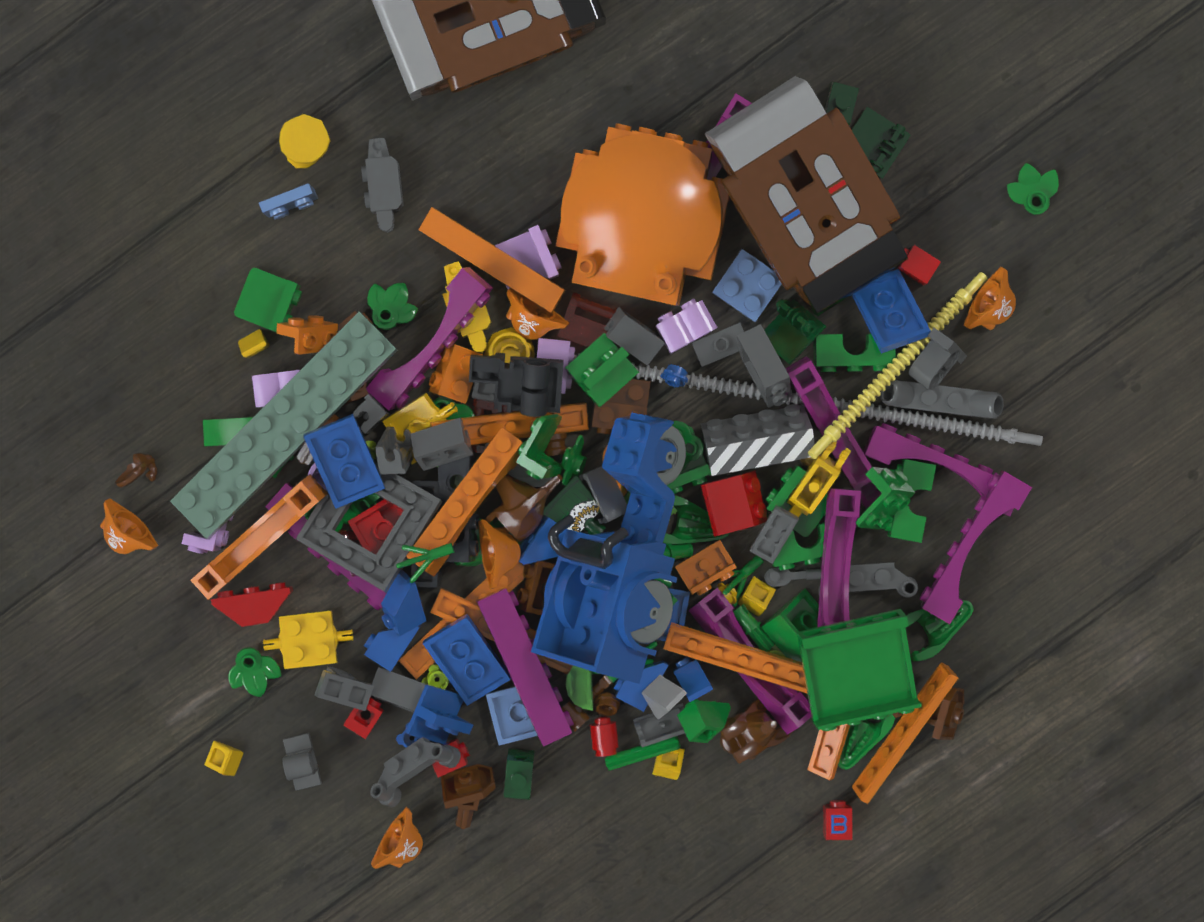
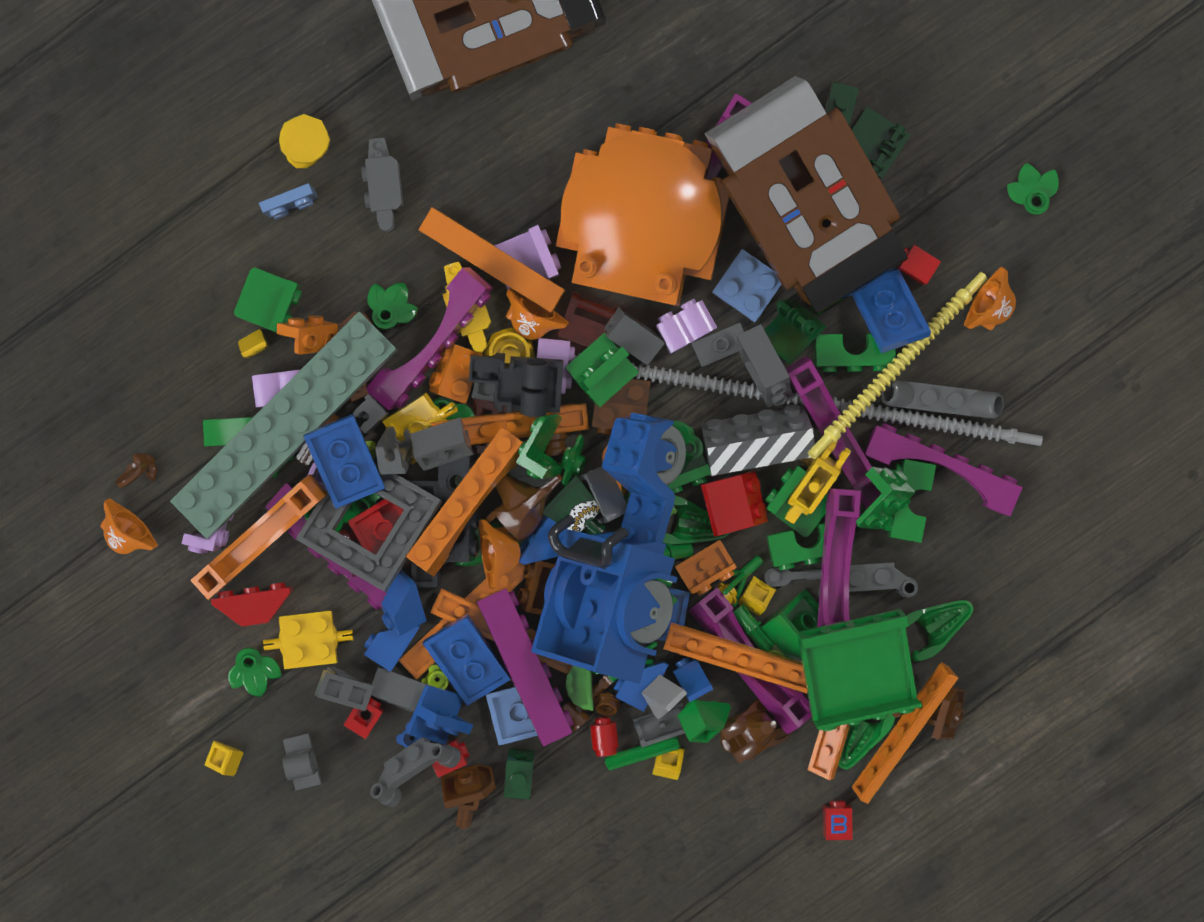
orange hat [371,807,423,869] -> none
green plant [396,543,455,583] -> none
blue plate [660,364,688,387] -> none
dark grey plate [750,505,799,564] -> none
dark grey tile [909,328,967,390] -> none
magenta arch [919,470,1032,624] -> none

